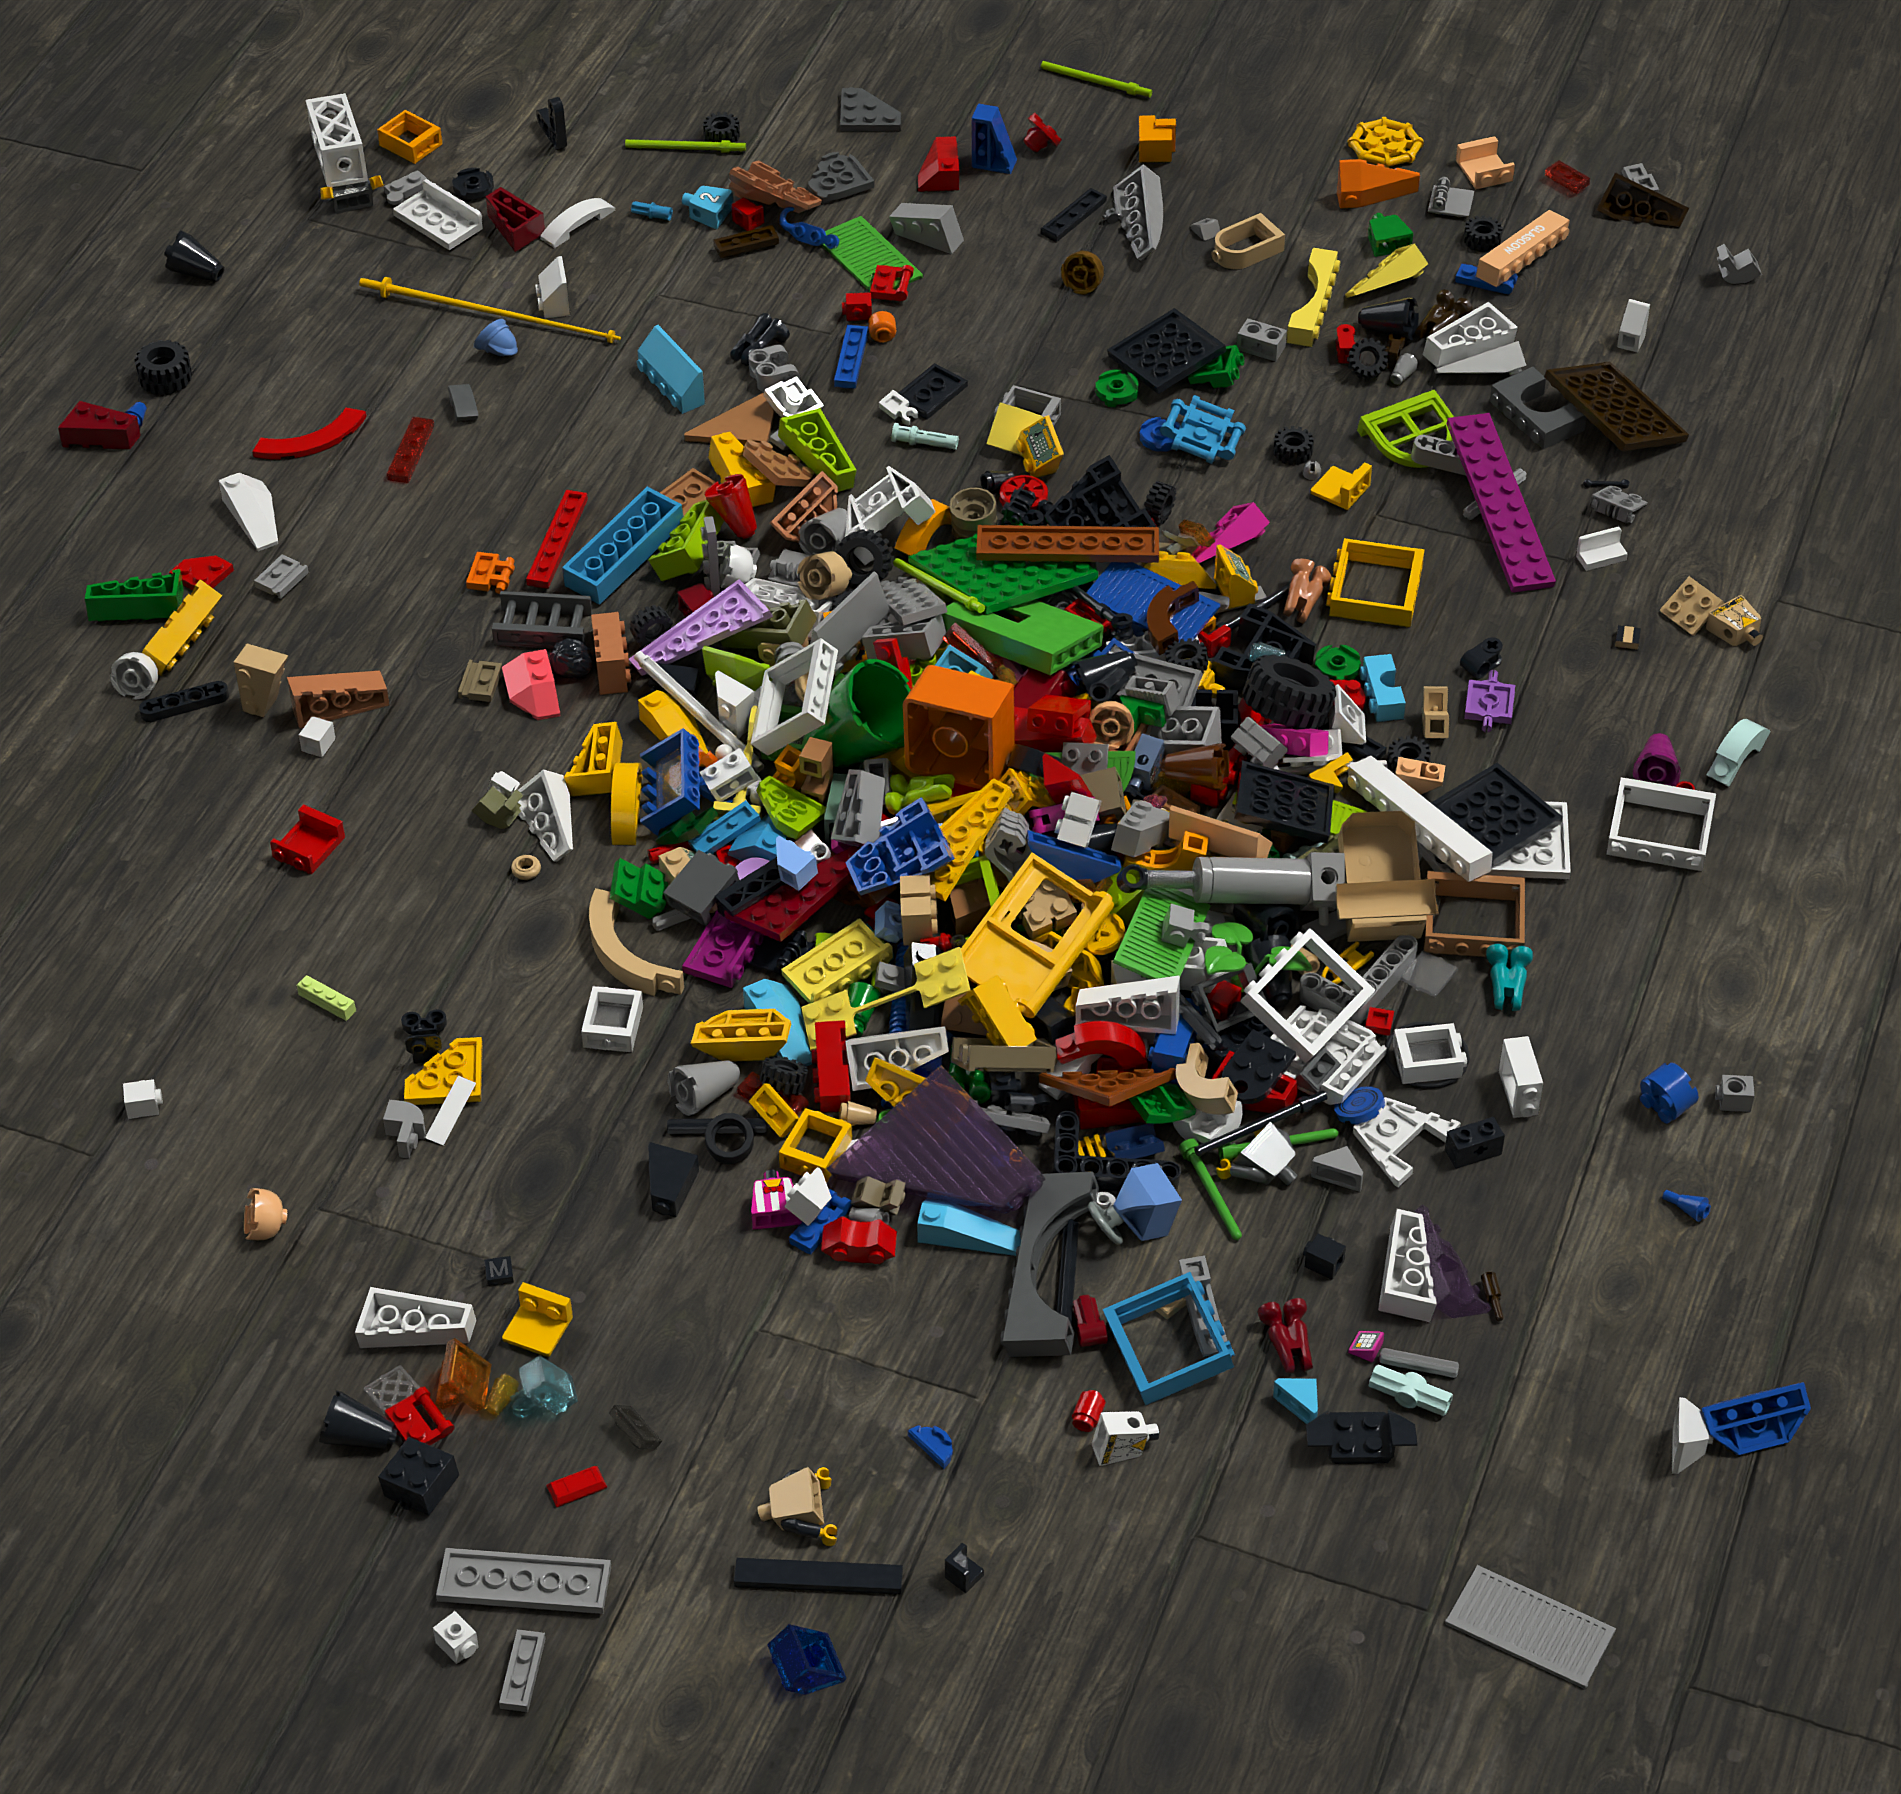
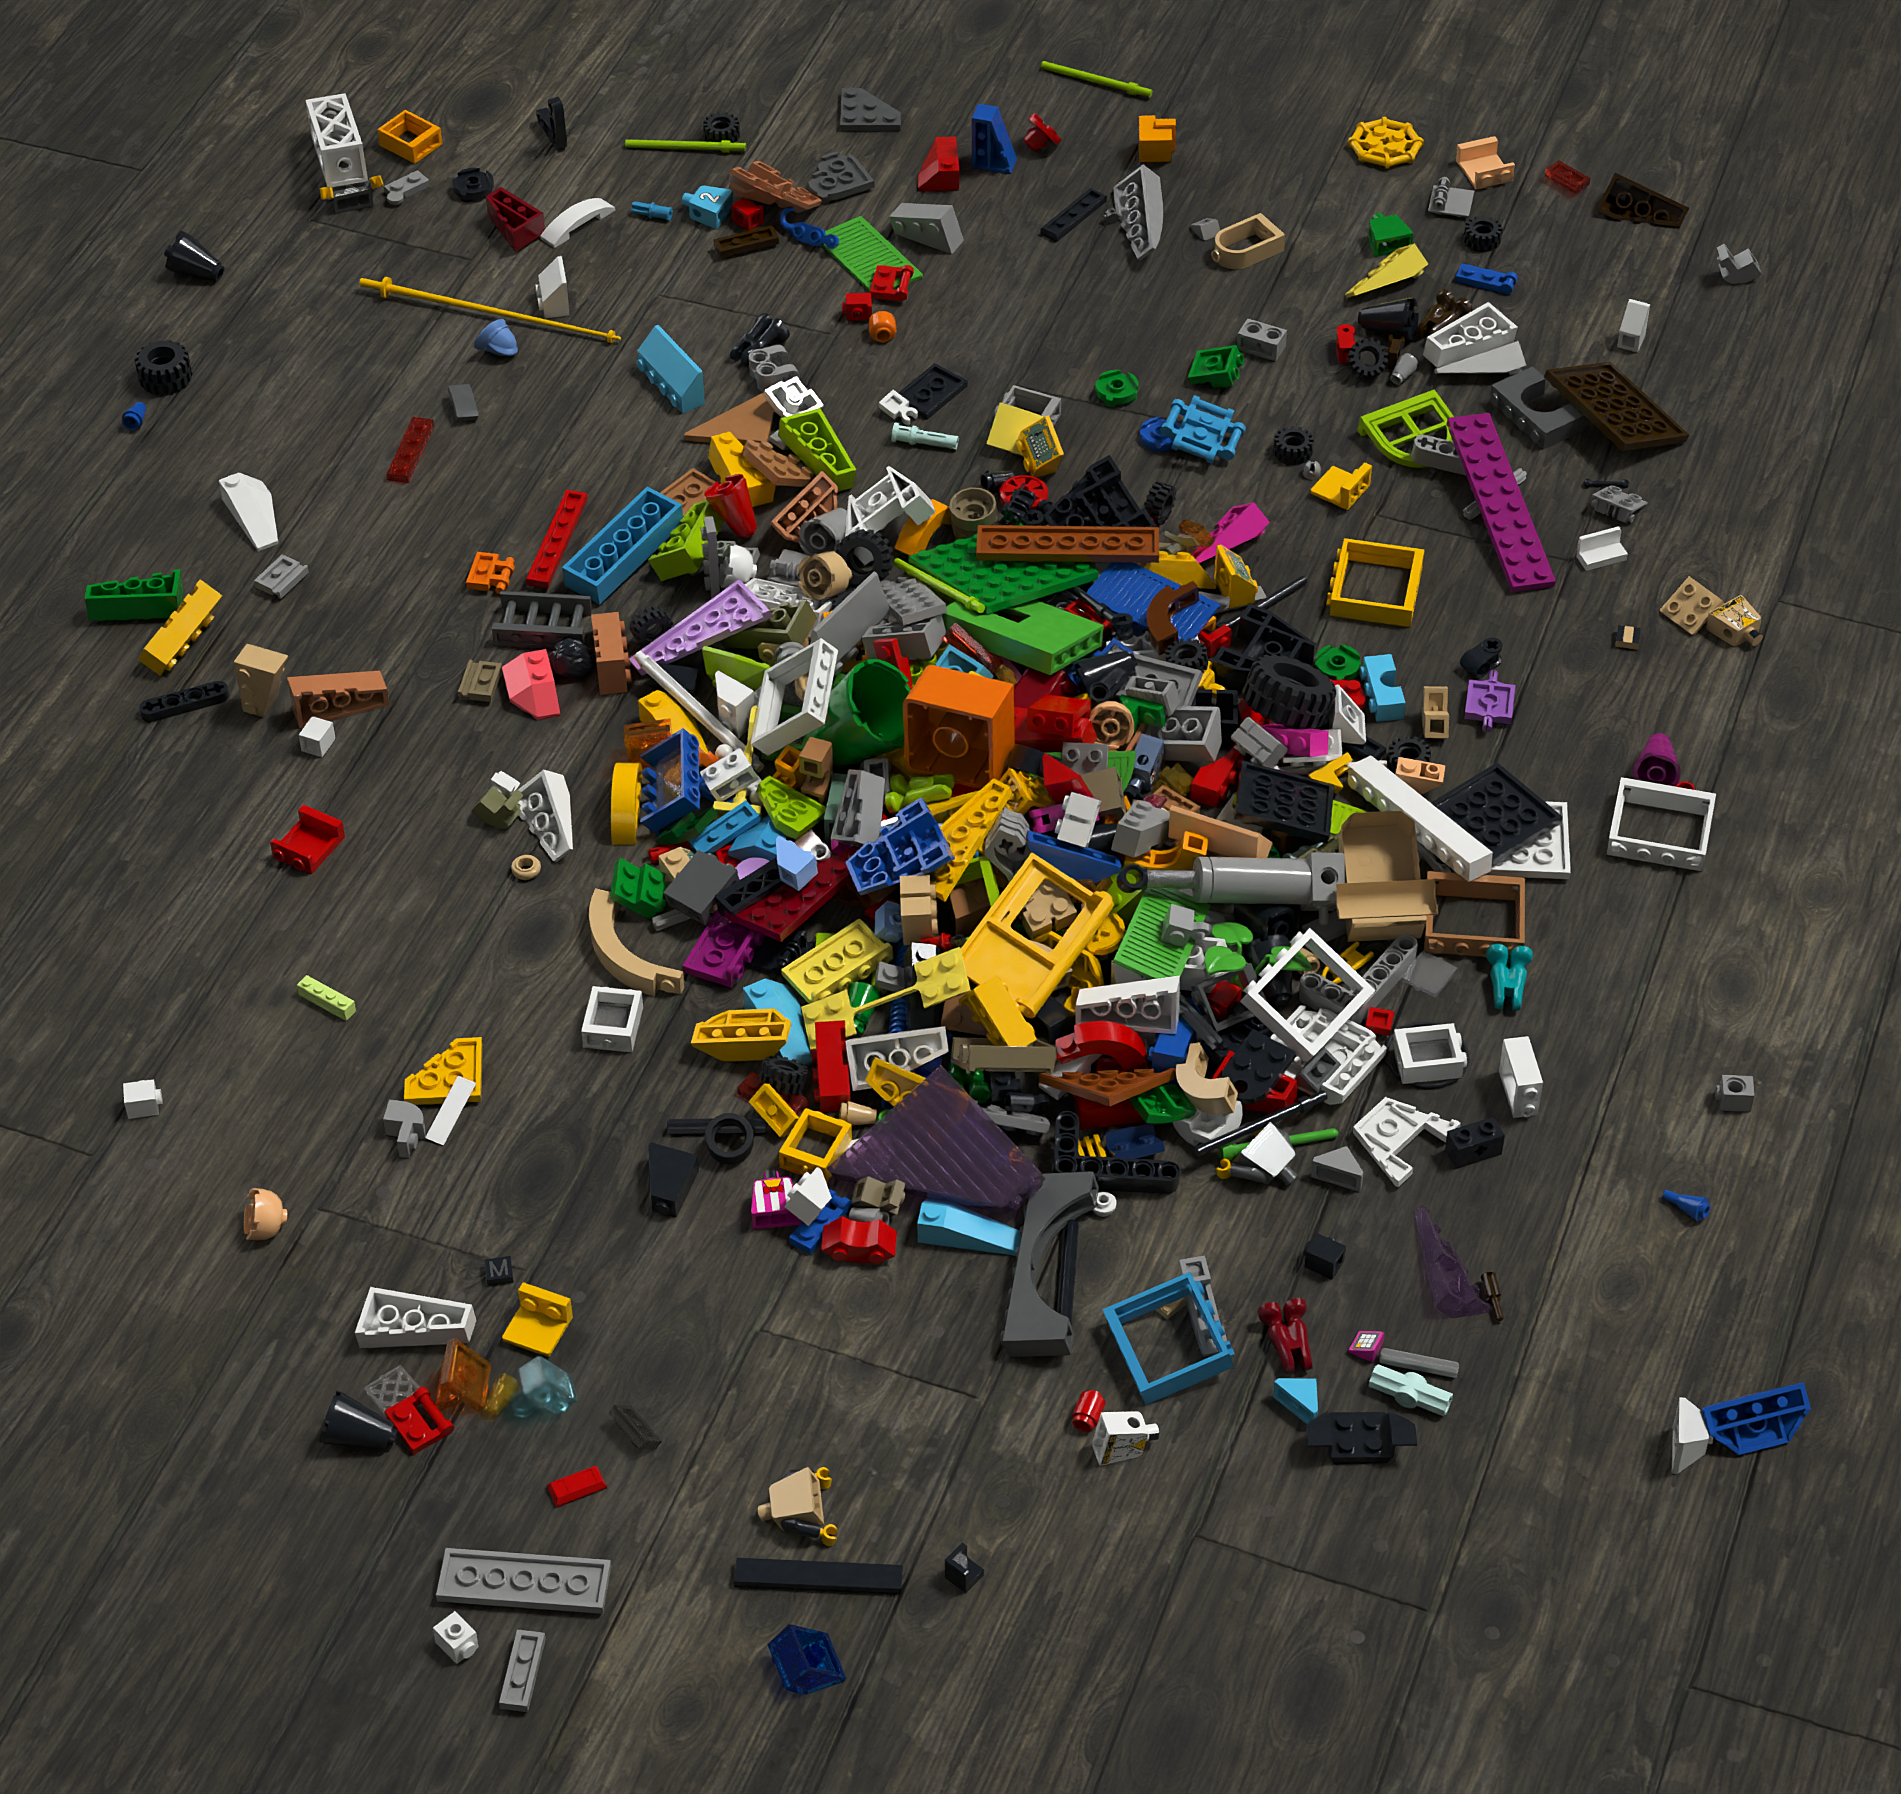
dark red wedge [58,401,141,449] -> none
white cylinder [110,652,158,700] -> none
red plate [169,556,234,590] -> none
red tile [252,407,367,459] -> none
black brick [378,1437,459,1515] -> none
white bracket [393,179,483,250] -> none
black piece [401,1009,447,1064] -> none
yellow wedge [564,722,623,796] -> none
light grey cone [668,1060,740,1115] -> none
dark red slope [678,583,714,617] -> none
blue plate [834,325,868,388] -> none
blue tile [908,1425,953,1469] -> none
pearl gold cylinder [1061,251,1104,294] -> none
dark red piece [1073,1295,1107,1347] -> none
medium blue piece [1088,1163,1182,1245] -> none
black plate [1107,308,1227,394] -> none
reddish brown cone [1161,743,1229,791] -> none
bright green piece [1179,1138,1242,1240] -> none
clear light blue cone [1249,642,1285,662] -> none
nougat piece [1283,559,1331,624] -> none
light yellow arch [1287,248,1340,347] -> none
blue tile [1335,1087,1385,1124] -> none
orange wedge [1337,159,1420,208] -> none
white wedge [1378,1209,1437,1322] -> none
light grey window [1445,1565,1616,1689] -> none
light nougat brick [1476,210,1570,287] -> none
light grey slope [1622,163,1659,192] -> none
blue brick [1640,1063,1699,1124] -> none
light aqua arch [1707,719,1771,787] -> none
none -> clear orange bracket [623,718,677,766]

